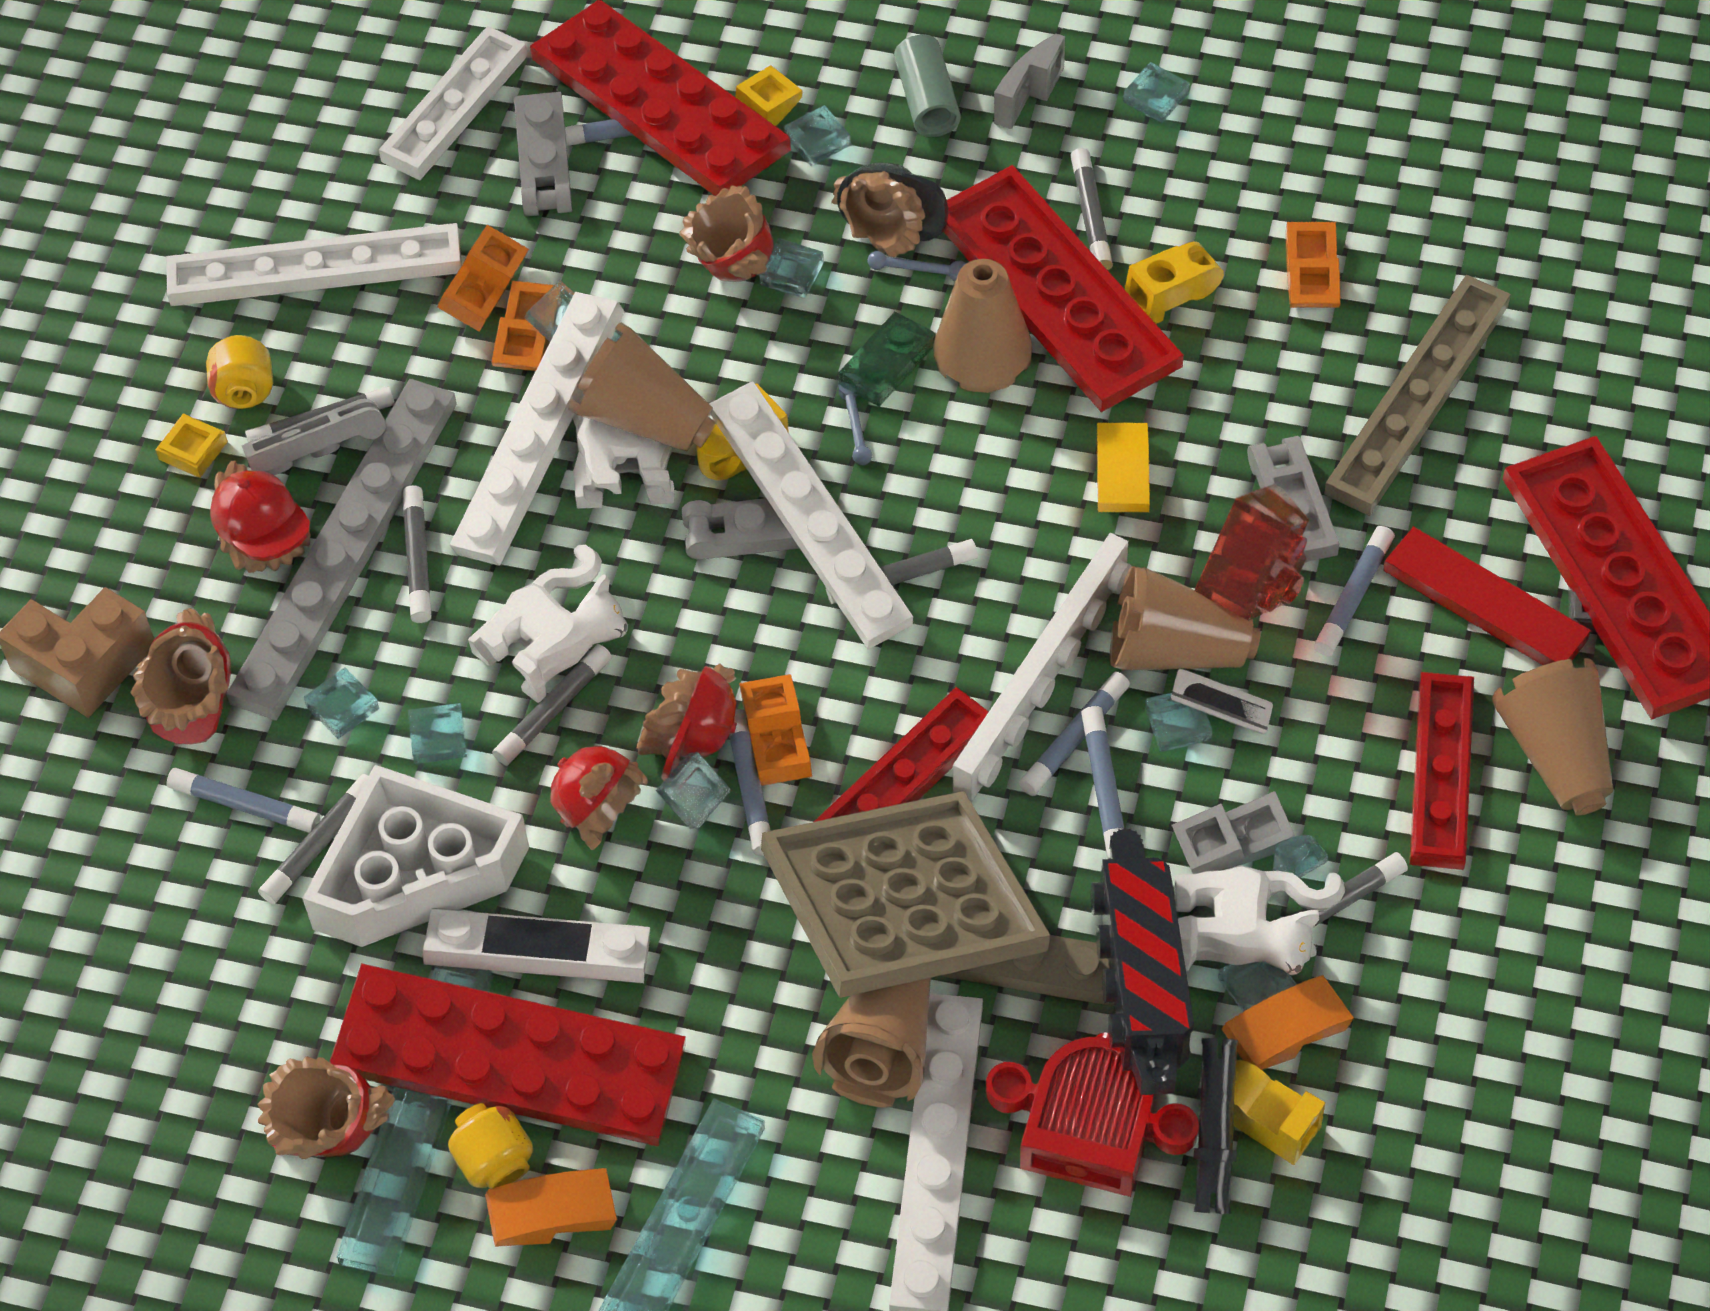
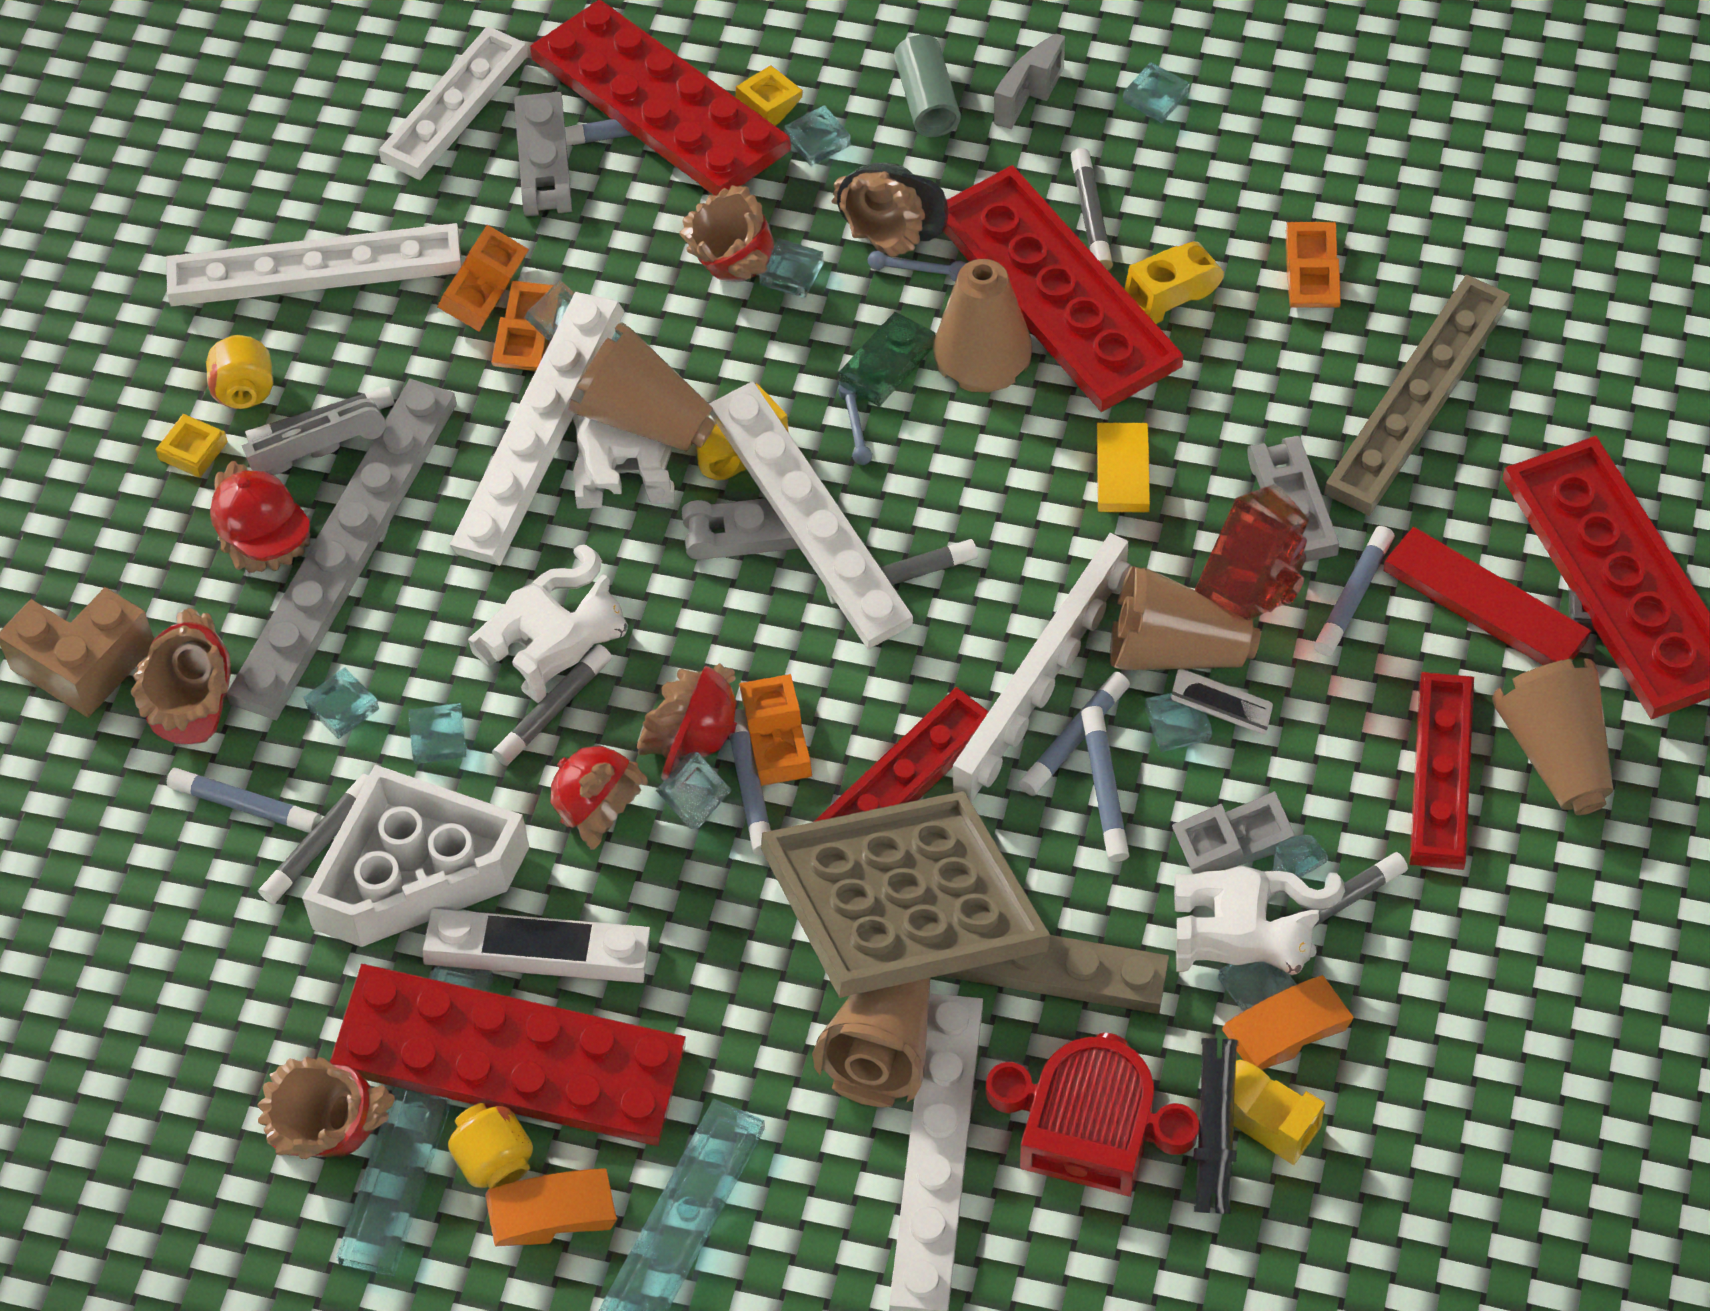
dark grey bar [402,485,431,623] -> none
black hinge [1090,828,1194,1095] -> none

